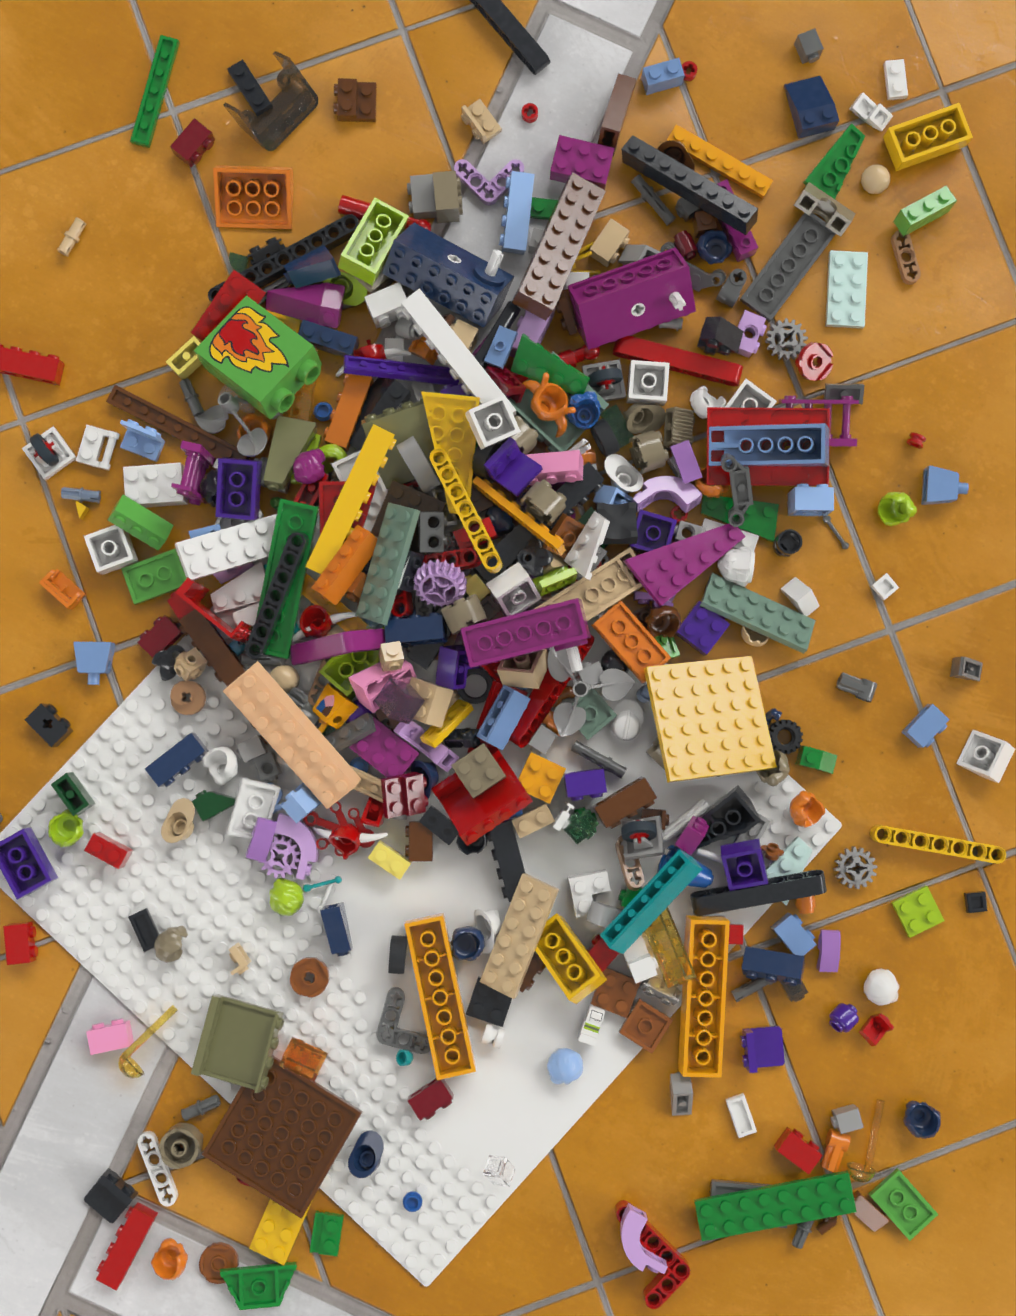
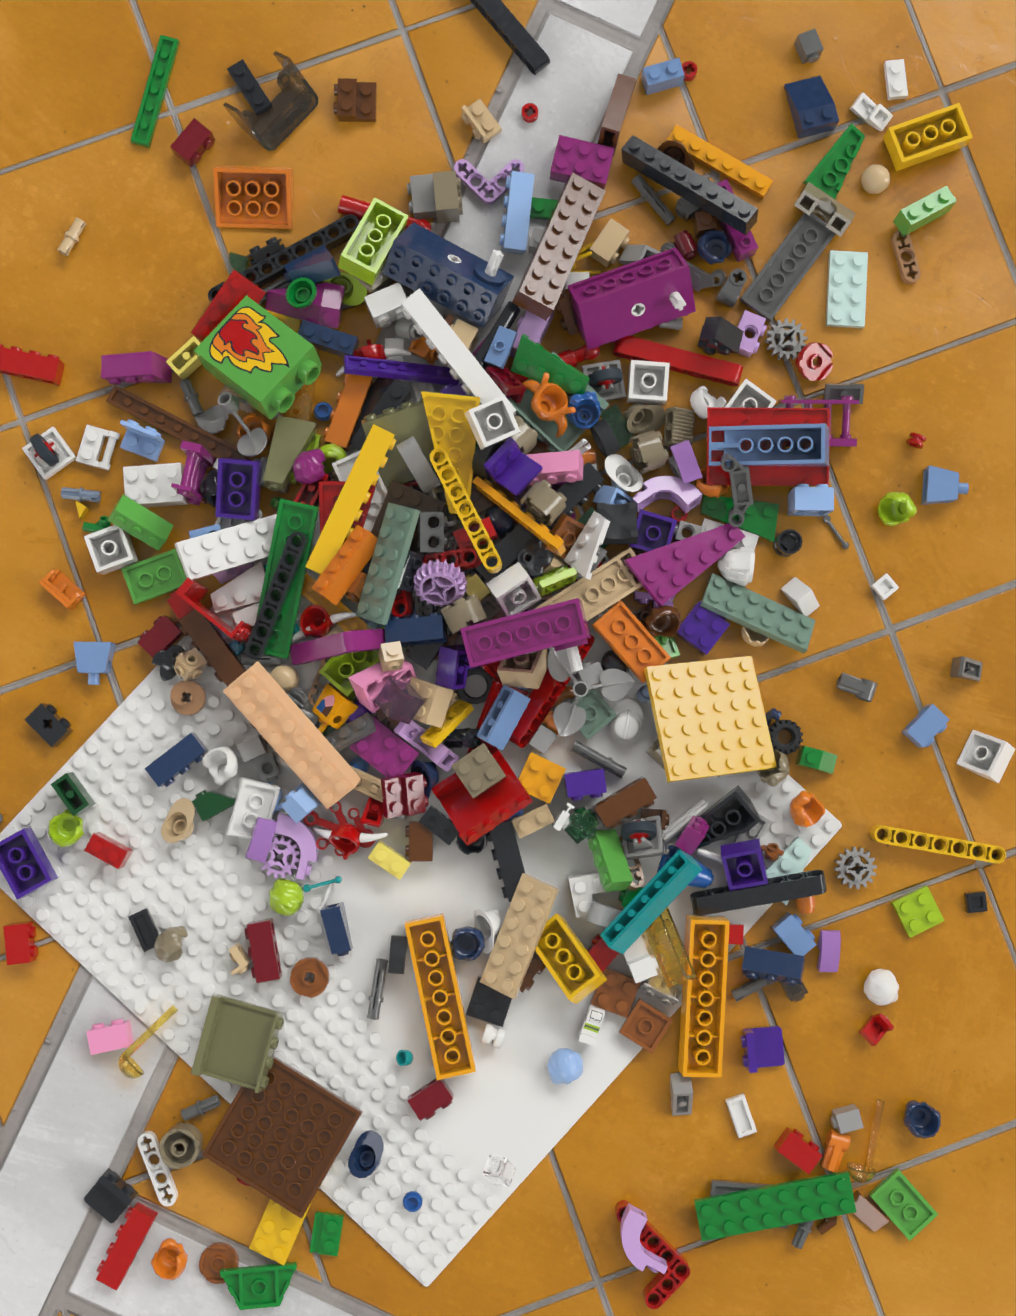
clear orange brick [279,1037,328,1082] -> none
dark grey beam [376,987,431,1054] -> none
dark purple head [829,1003,859,1033] -> none
none -> green arm [82,516,111,533]
none -> magenta wedge [101,351,172,385]
none -> dark red brick [245,918,283,983]
none -> green hat [286,277,317,309]
none -> dark grey pin [367,958,388,1020]
none -> bright green brick [588,829,633,892]

